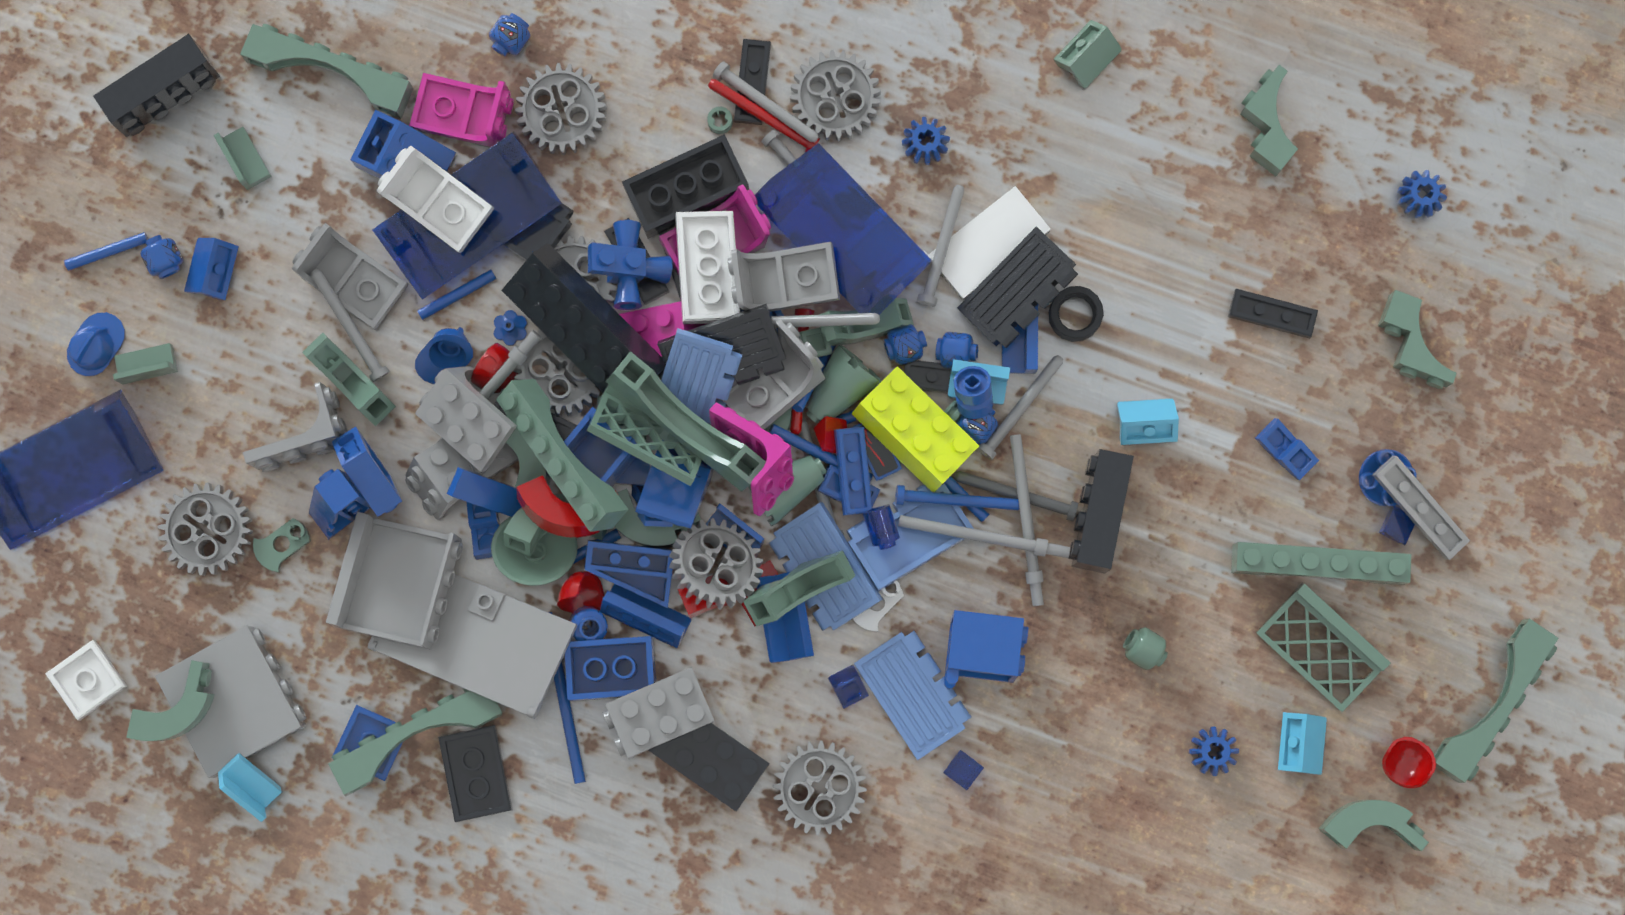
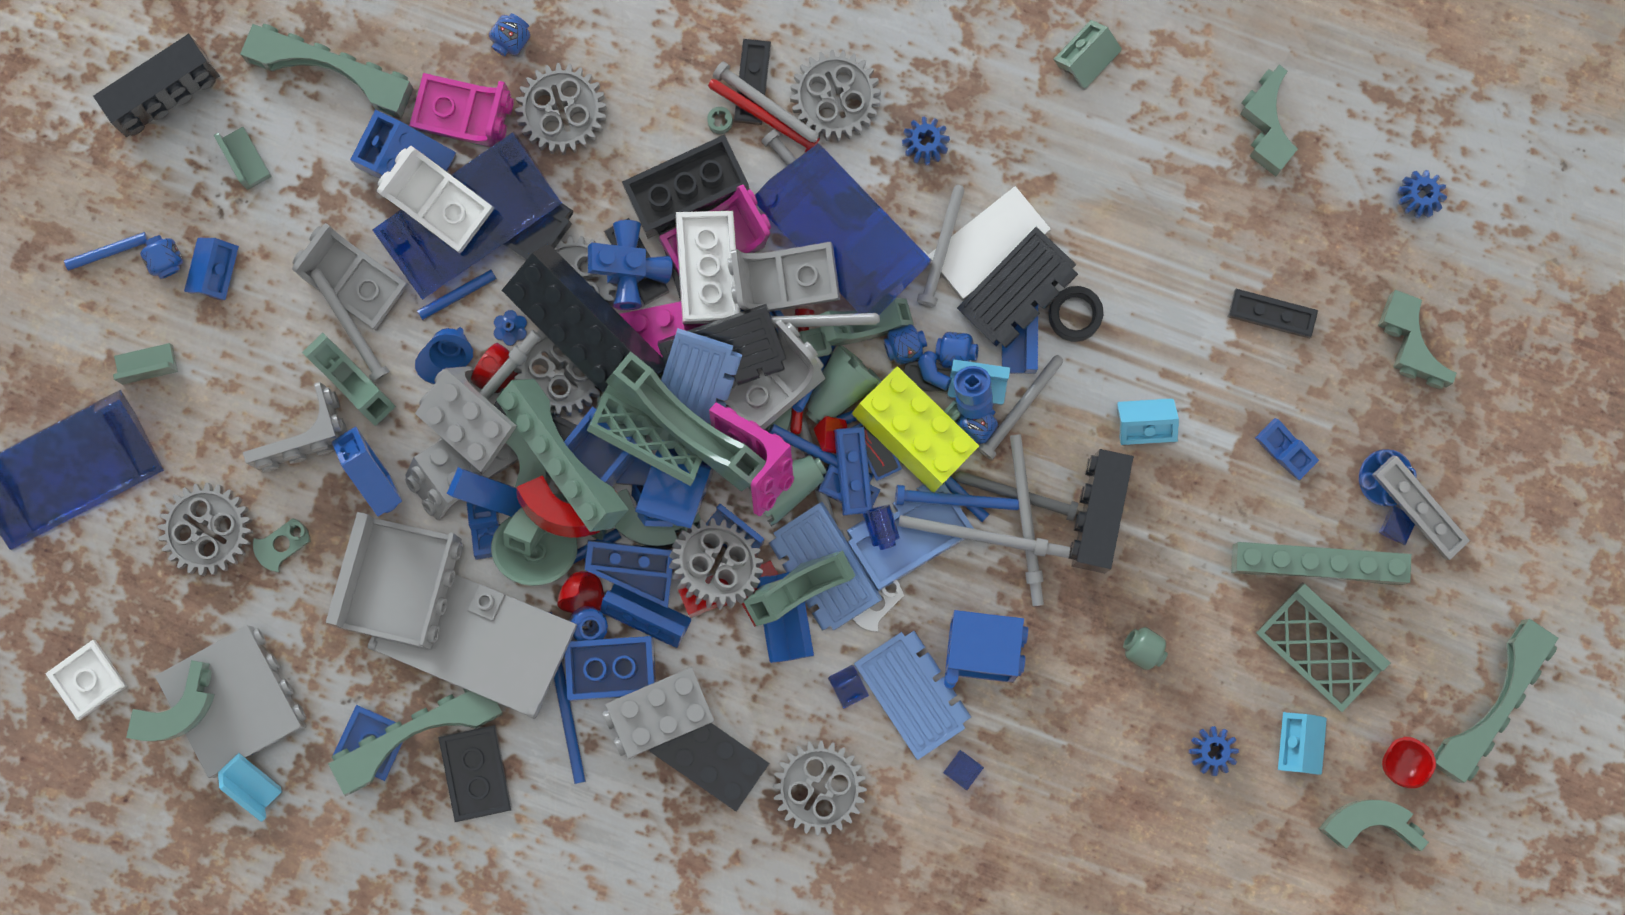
blue piece [67,312,125,376] -> none
blue wedge [309,469,371,540] -> none
none -> blue arm [918,351,952,391]

